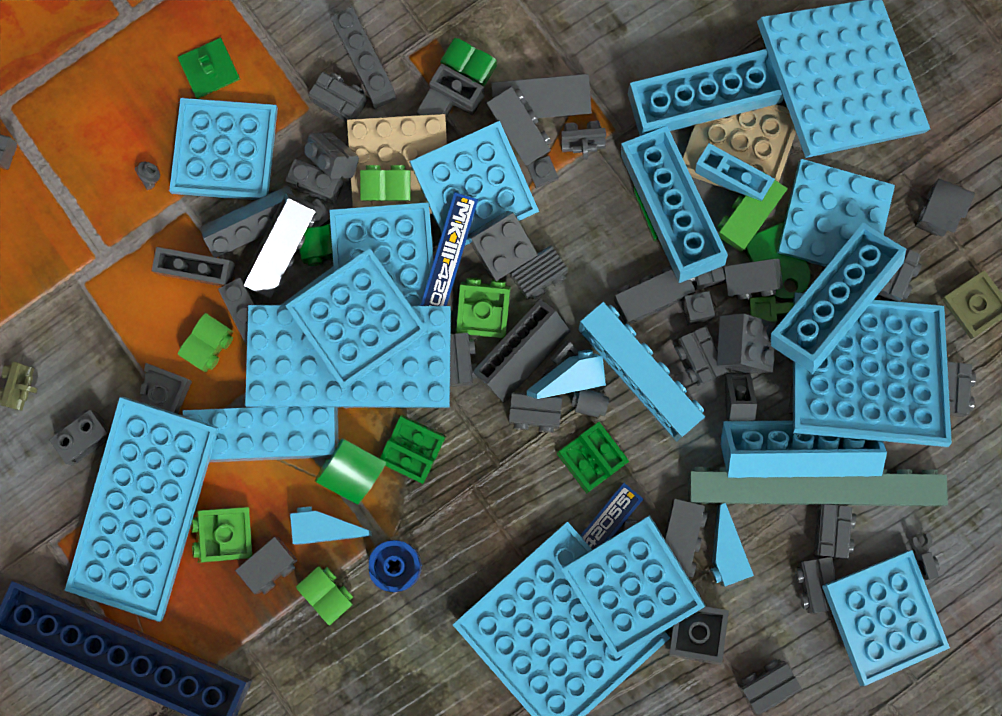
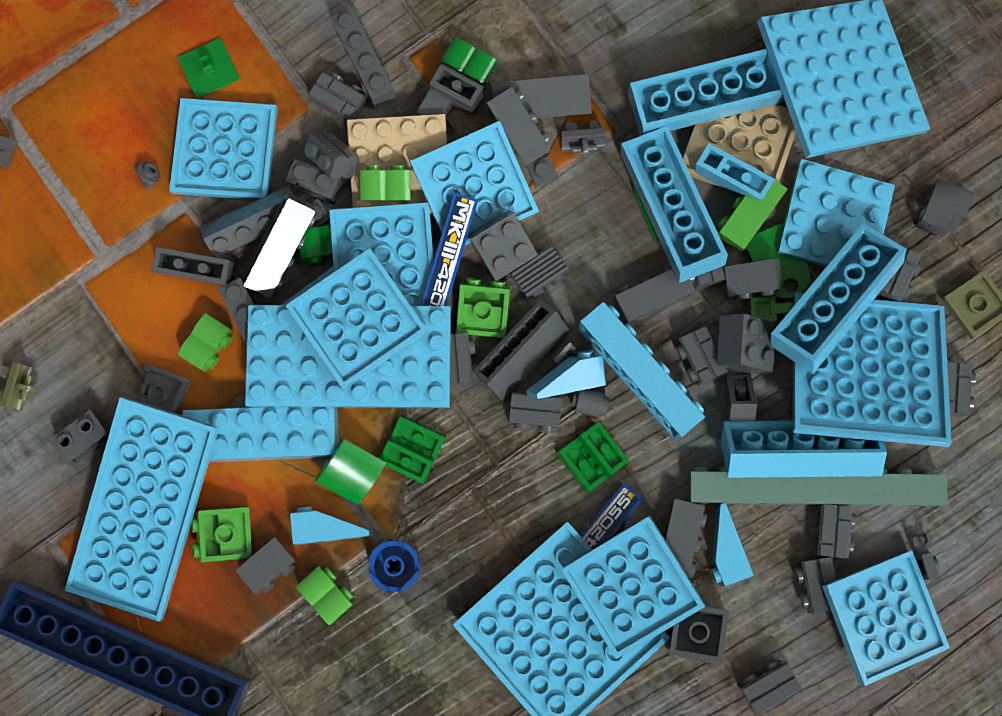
dark grey brick [682,291,715,326] -> none

